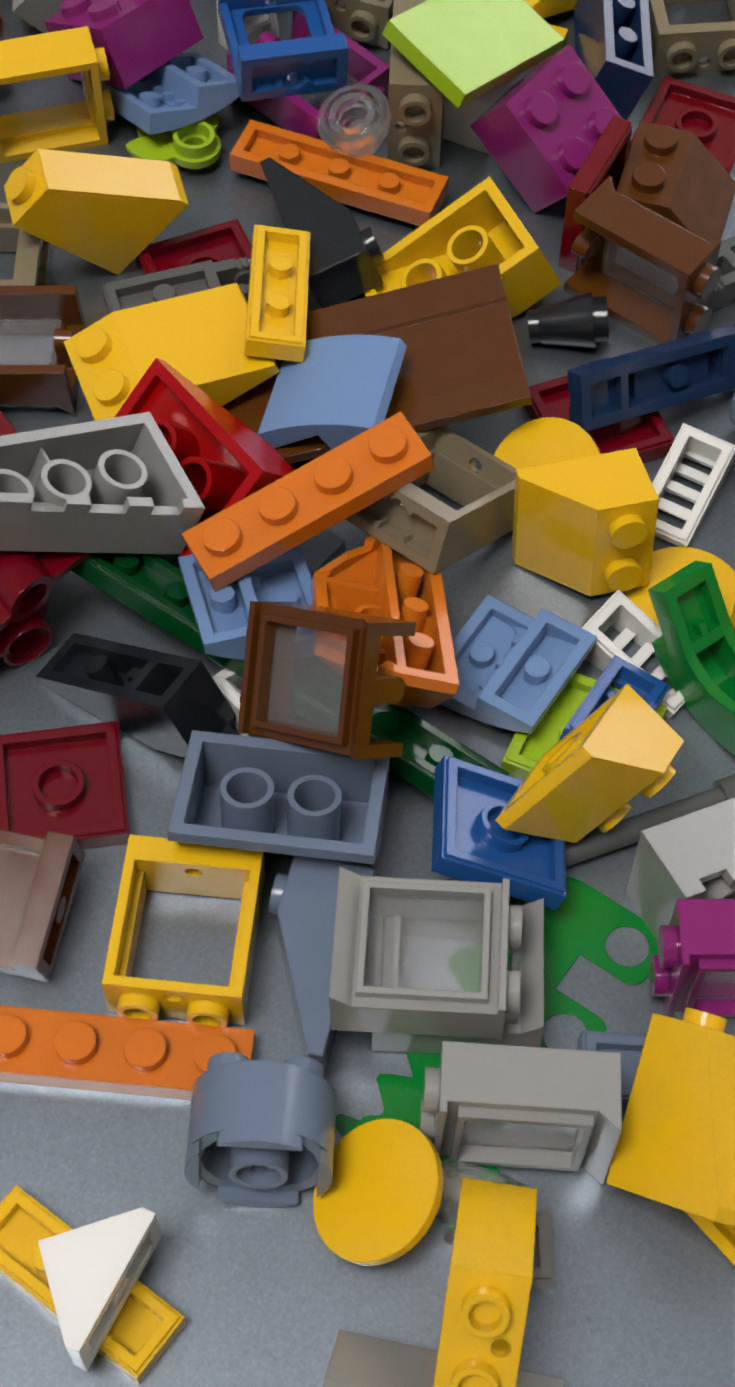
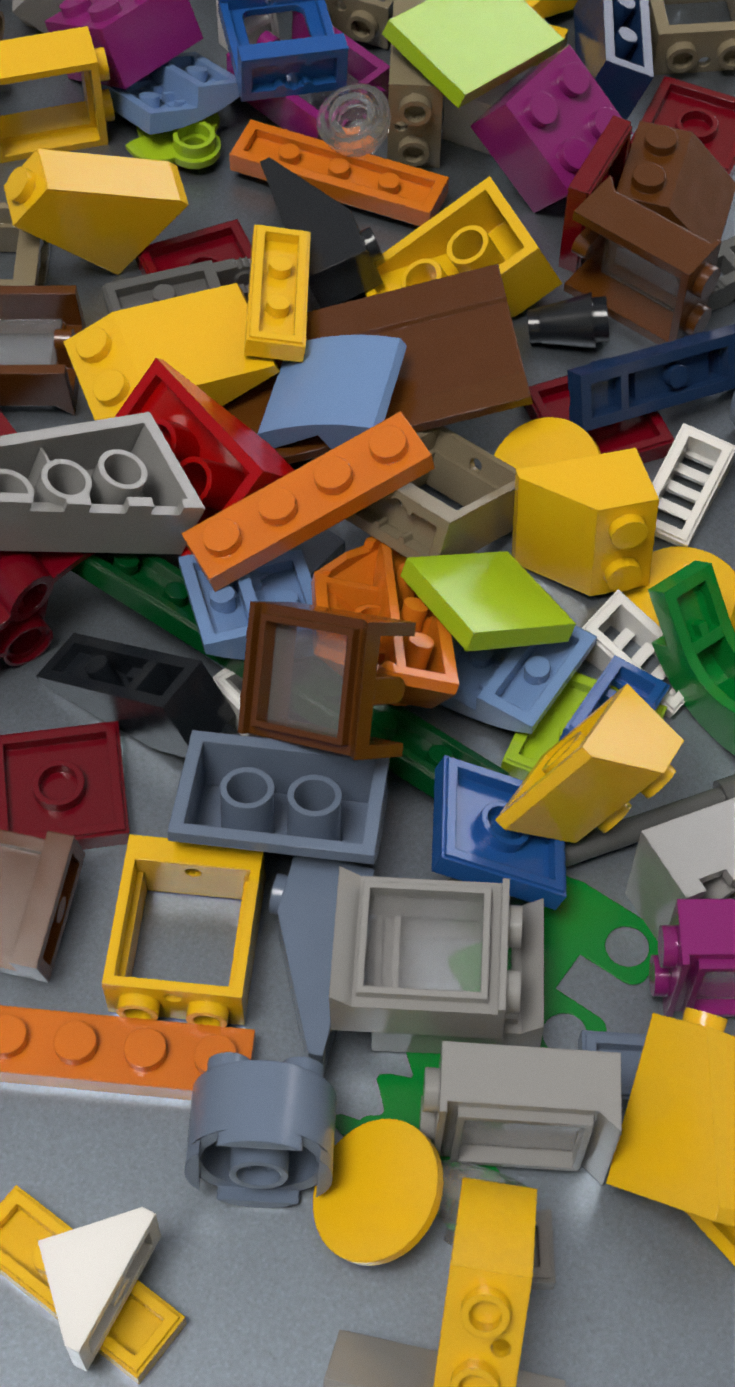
none -> lime tile [400,551,576,652]

